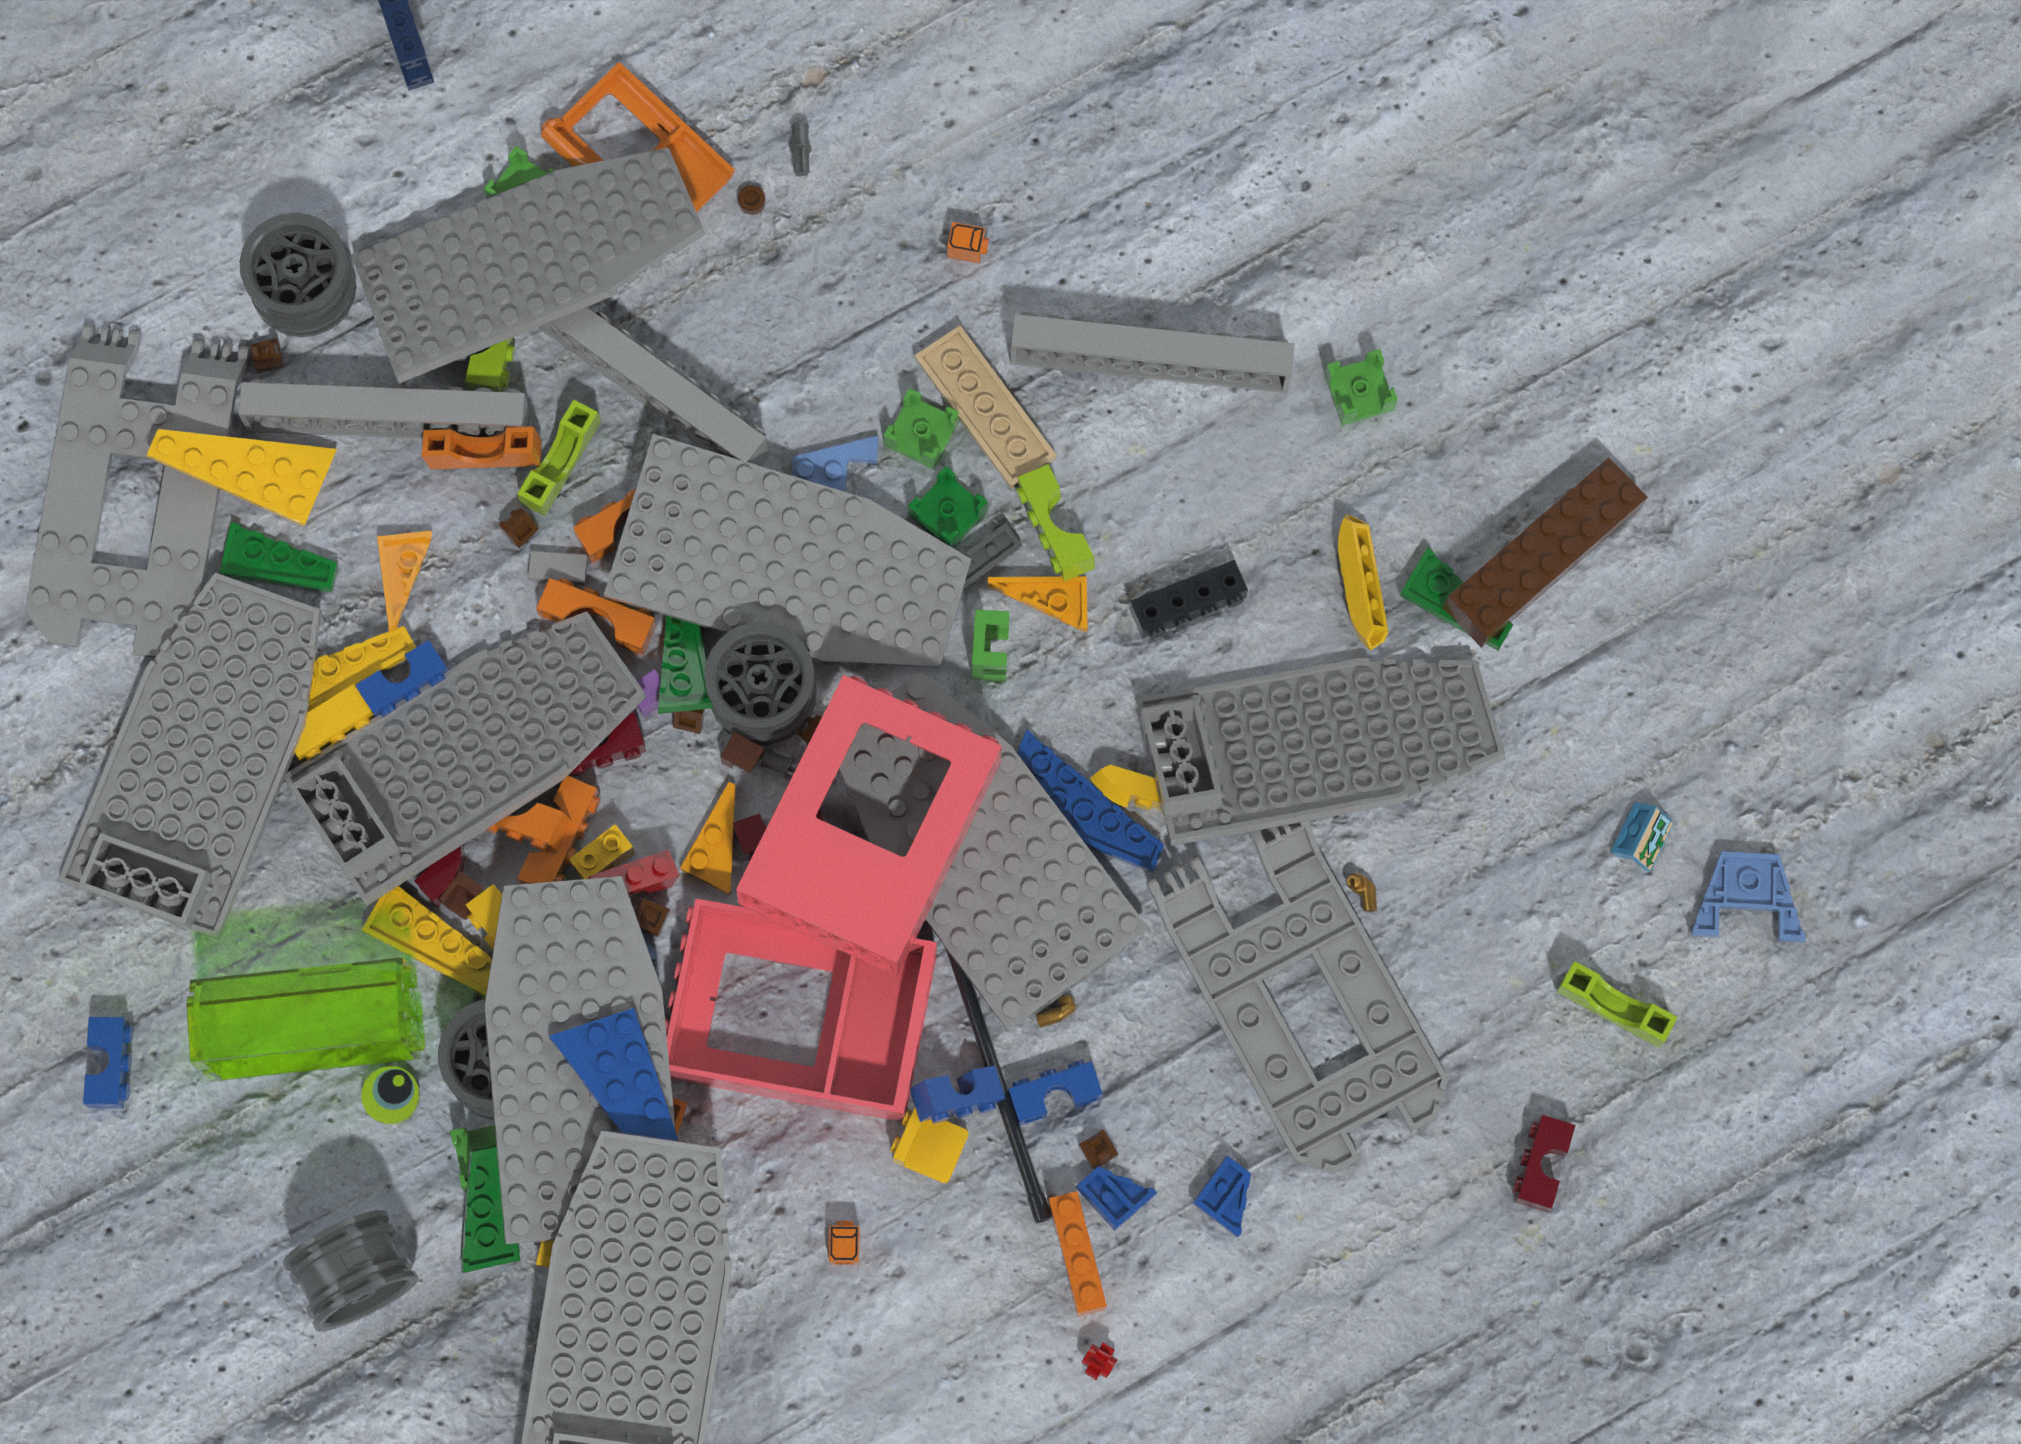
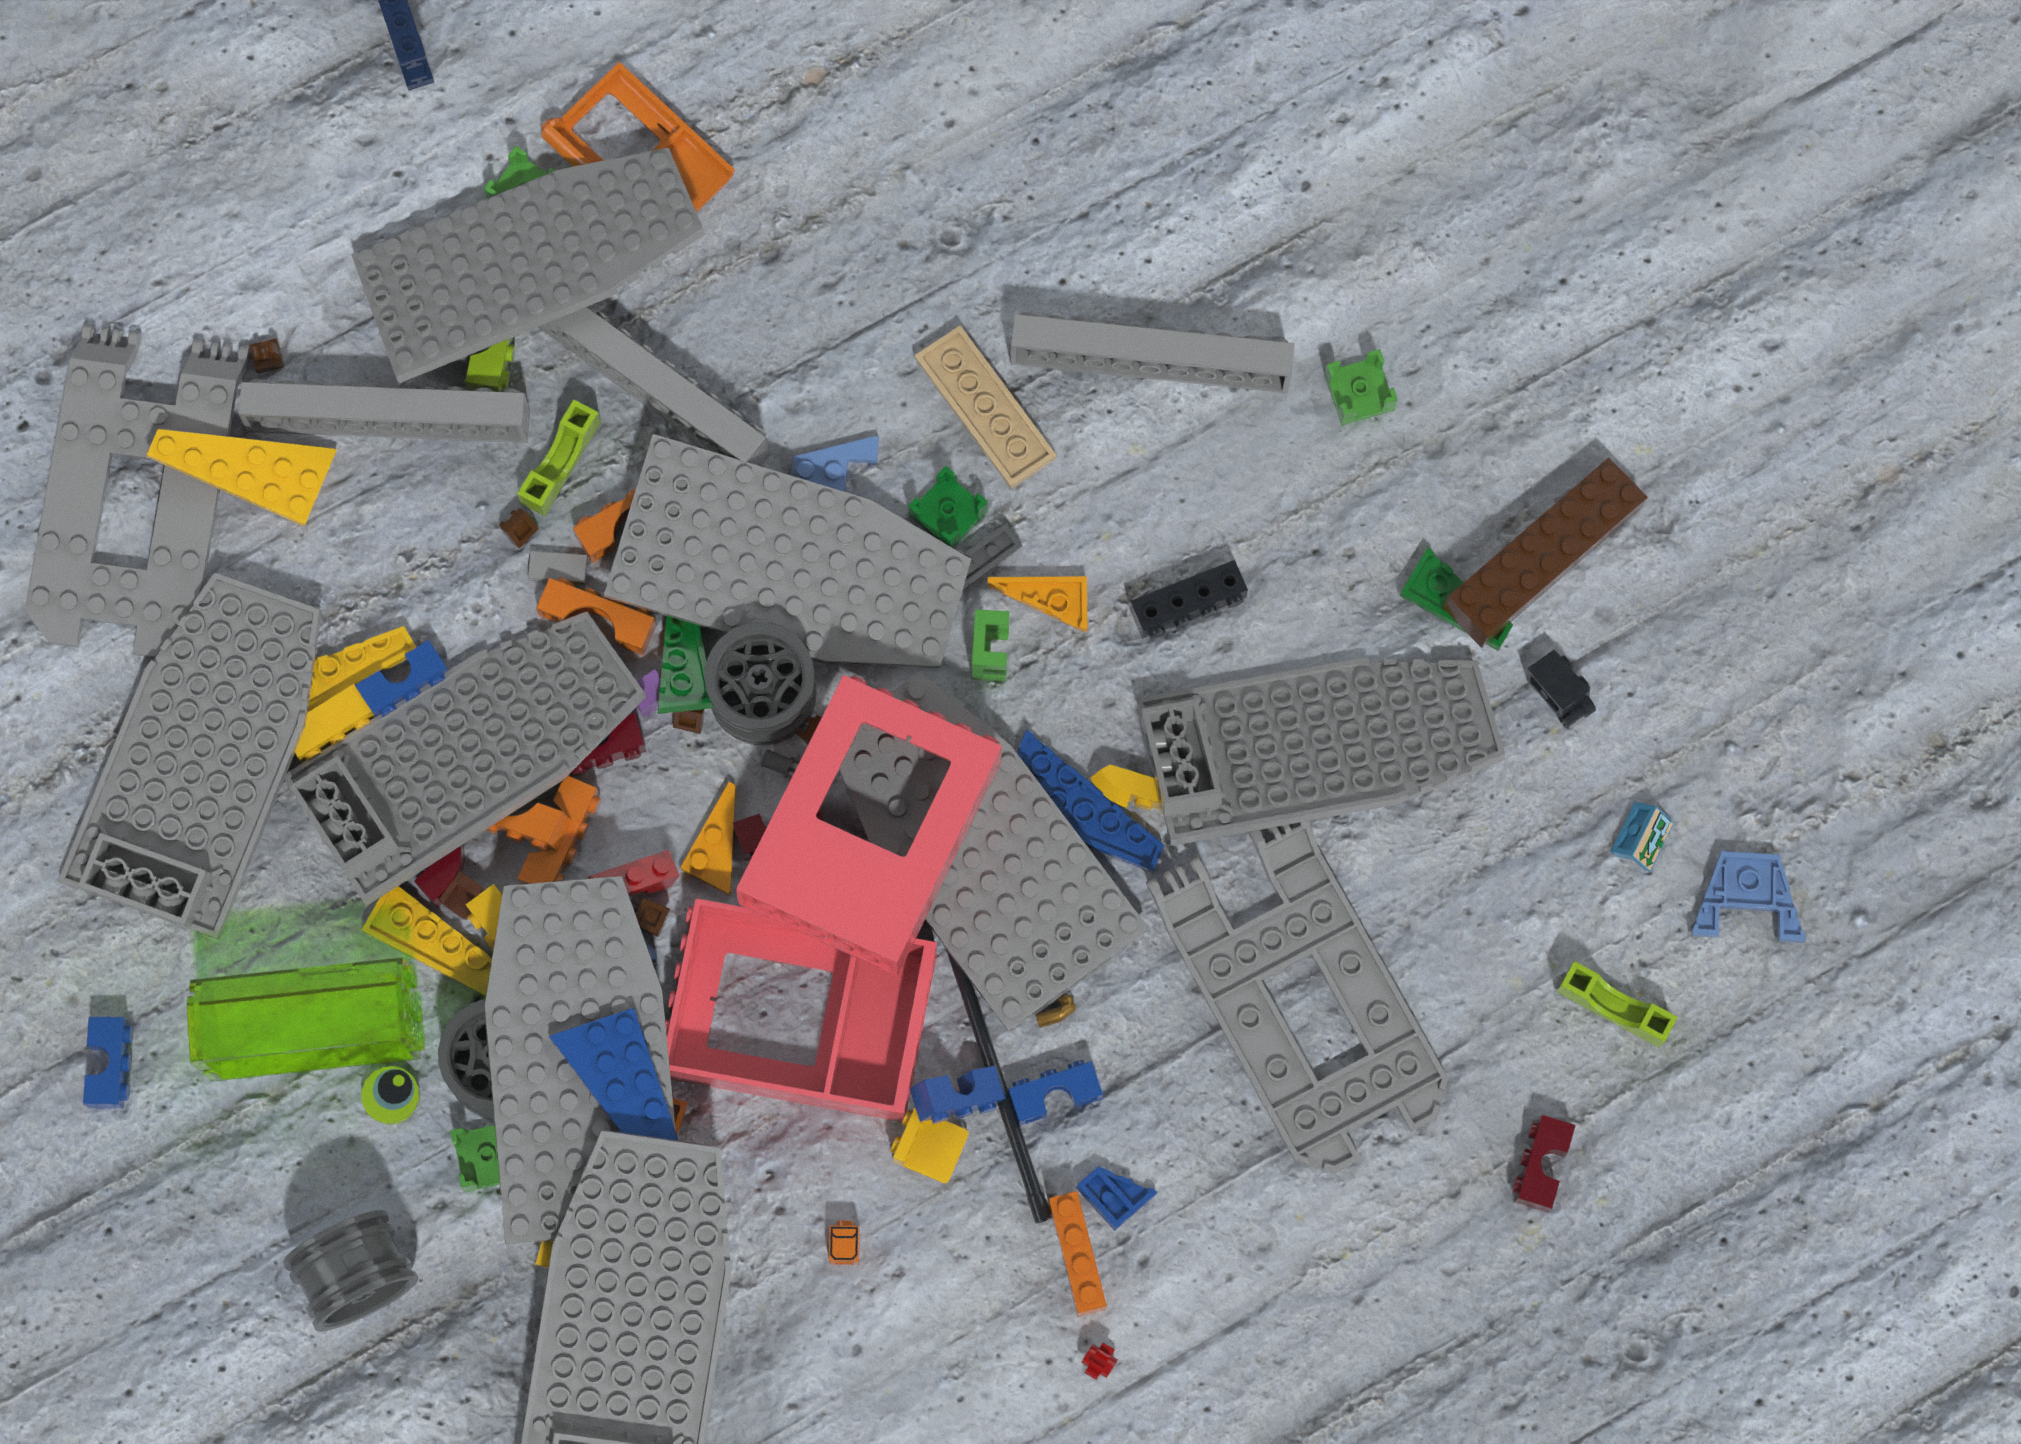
green wing [219,522,338,593] -> none
dark grey wheel [239,213,357,338] -> none
light orange wing [377,531,432,631] -> none
orange arch [422,427,542,469] -> none
green wing [461,1145,521,1273] -> none
yellow brick [569,824,635,879] -> none
copper panel [720,732,765,773] -> none
reddish brown tile [738,185,766,215] -> none
dark grey axle [790,121,812,177] -> none
bright green panel [884,388,959,470] -> none
orange brick [947,222,989,263] -> none
lime arch [1015,464,1095,582] -> none
reddish brown tile [1078,1129,1119,1170] -> none
blue wing [1192,1156,1251,1237] -> none
yellow brick [1338,513,1389,651] -> none
pearl gold arm [1346,873,1377,912] -> none
none -> black hinge [1527,650,1596,729]

